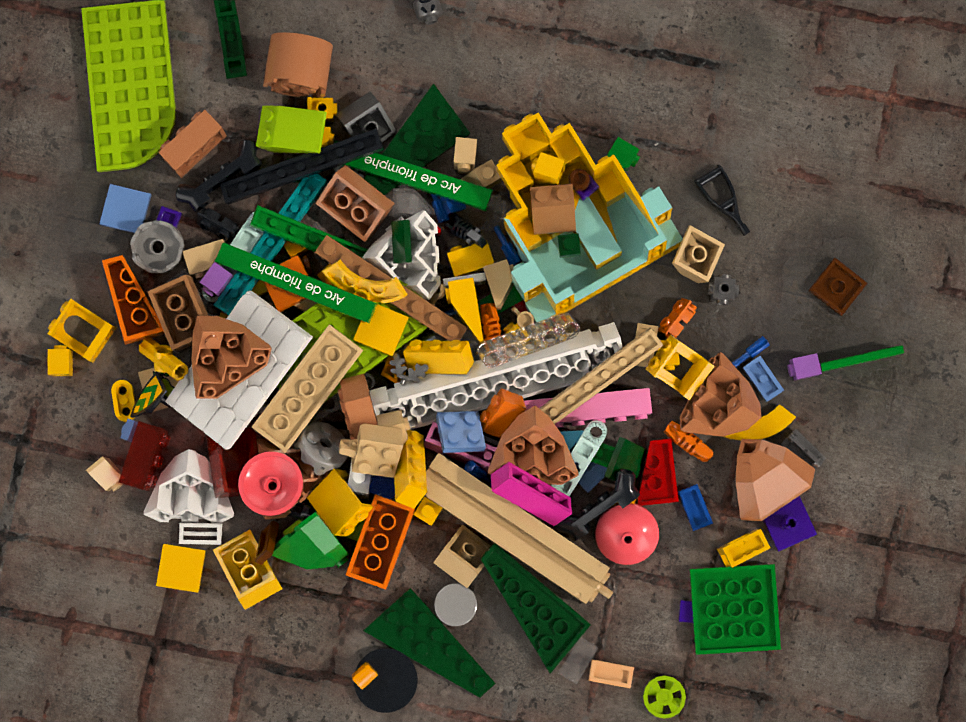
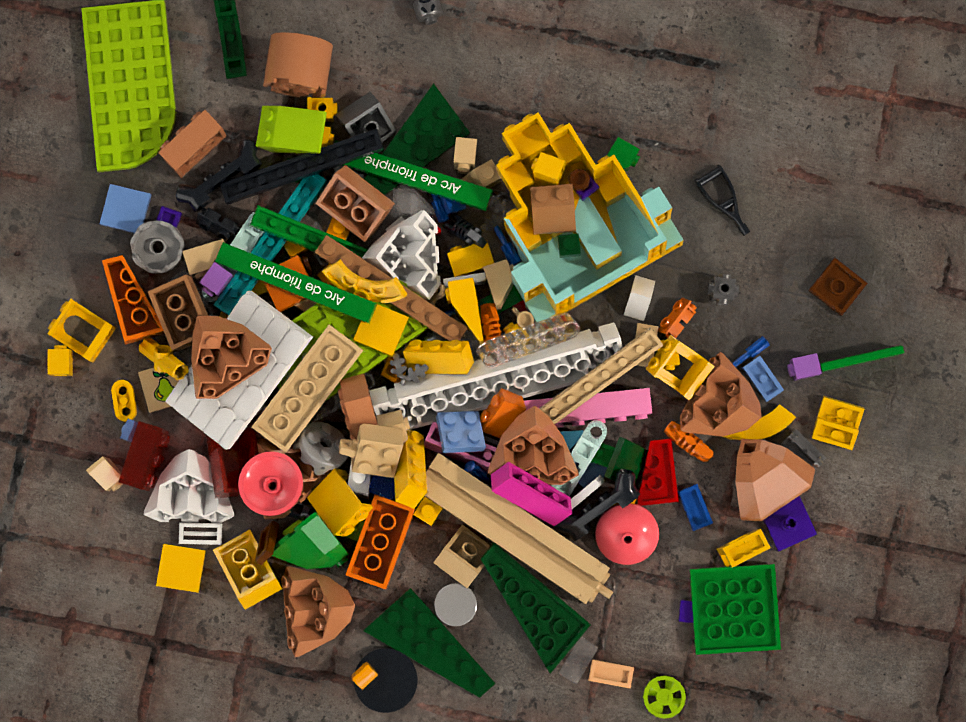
shield [130,371,171,418] -> none
dark green tile [391,220,412,264] -> none
tan slope [672,225,725,283] -> none
none -> nougat brick [281,566,355,657]
none -> light orange plate [326,217,350,241]
none -> white tile [571,475,605,509]
none -> white slope [624,275,655,321]
none -> yellow slope [812,395,865,450]

